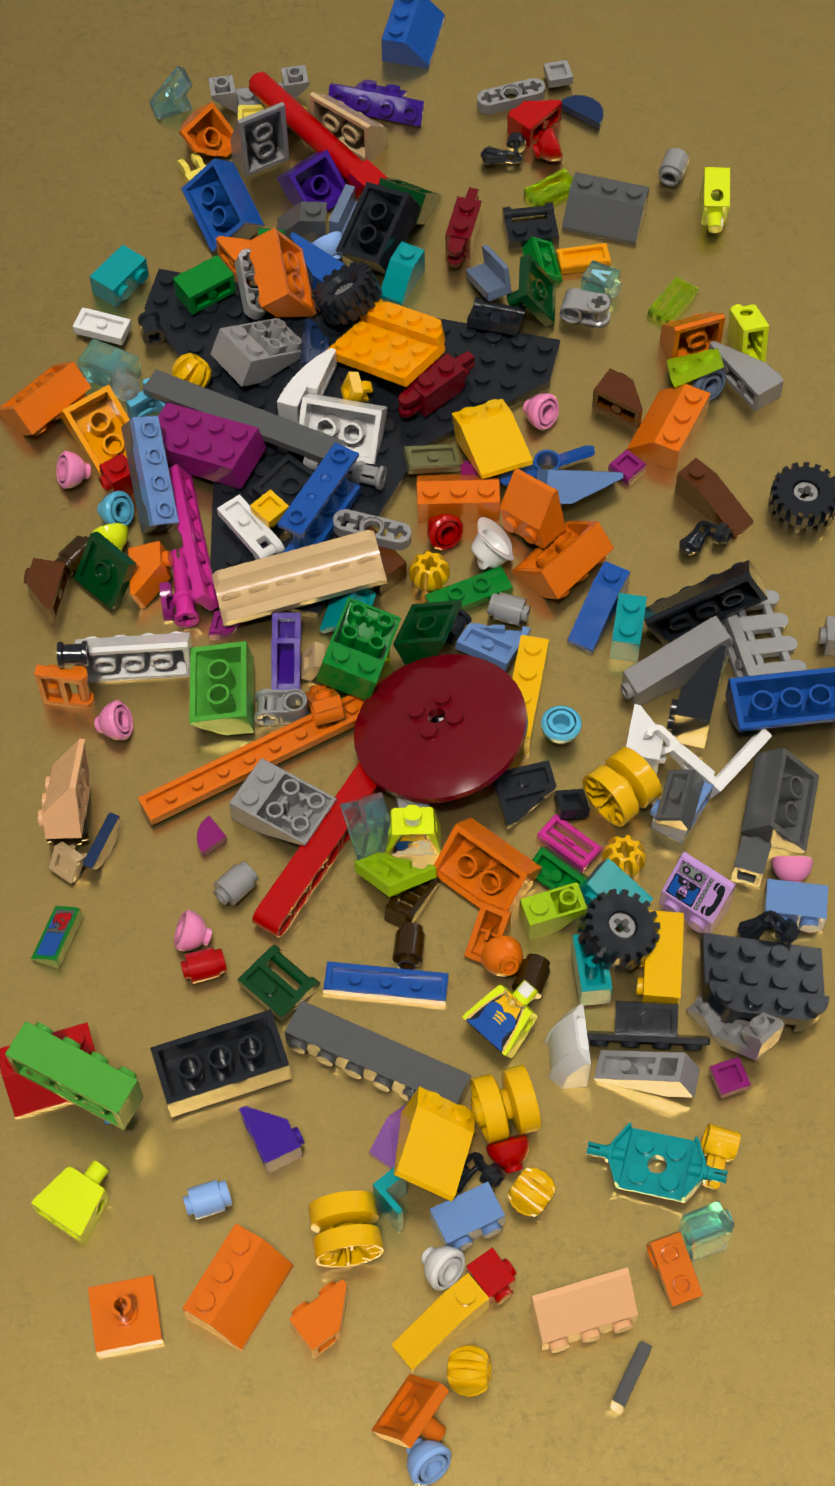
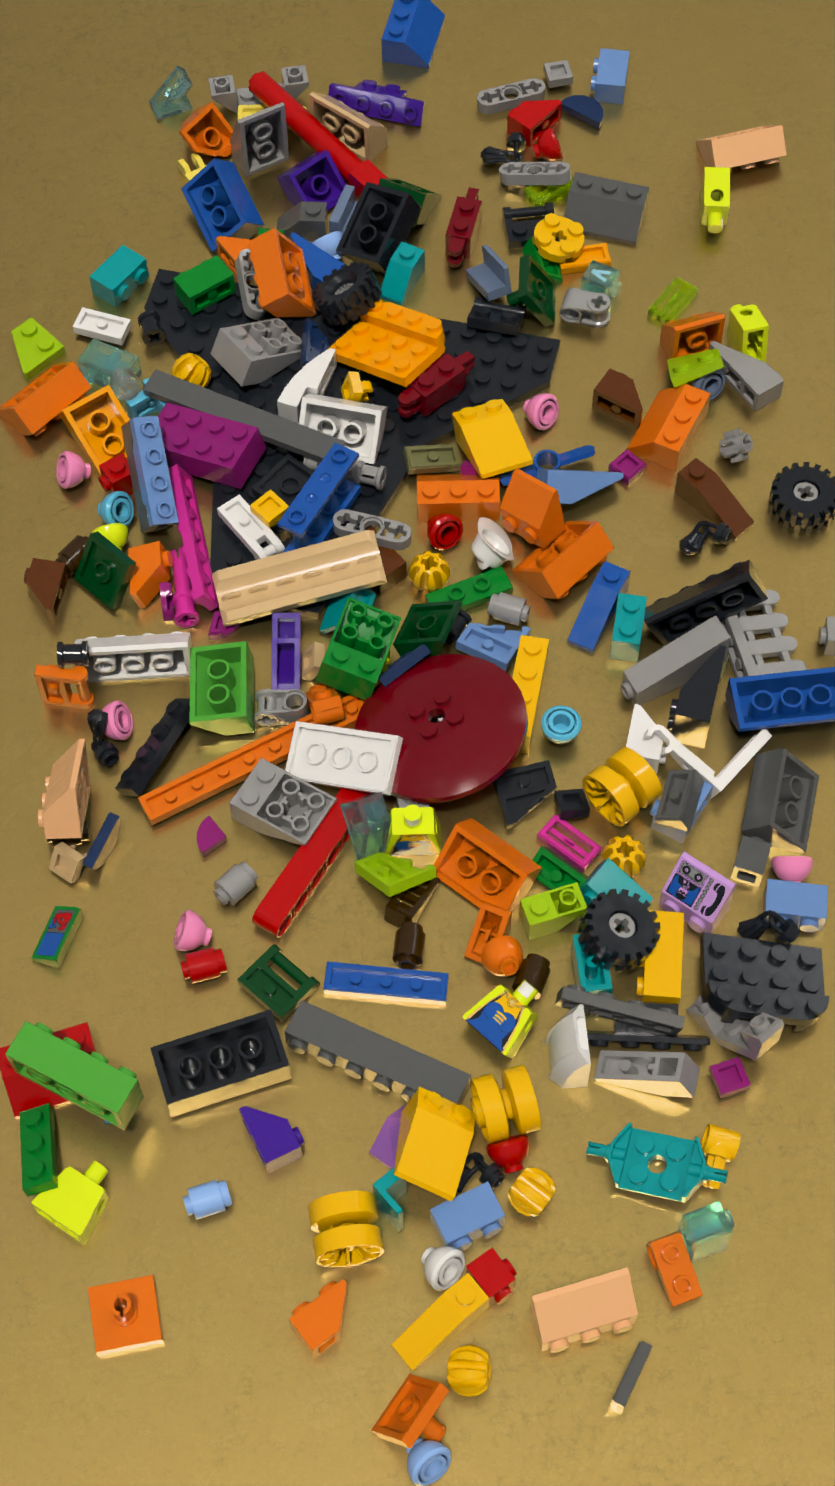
orange slope [182,1223,294,1352] -> none
light grey brick [659,148,689,186] -> none
none -> lime wing [11,317,66,380]
none -> green plate [19,1103,58,1197]
none -> black piece [87,709,119,767]
none -> black plate [115,698,190,797]
none -> white tile [285,721,403,796]
none -> dark blue tile [379,644,431,687]
none -> light grey beam [499,162,571,186]
none -> yellow plate [532,213,584,263]
none -> dark grey plate [555,984,685,1036]
none -> medium blue brick [590,48,630,104]
none -> light nougat slope [696,125,787,172]
none -> light grey gear [719,428,753,464]

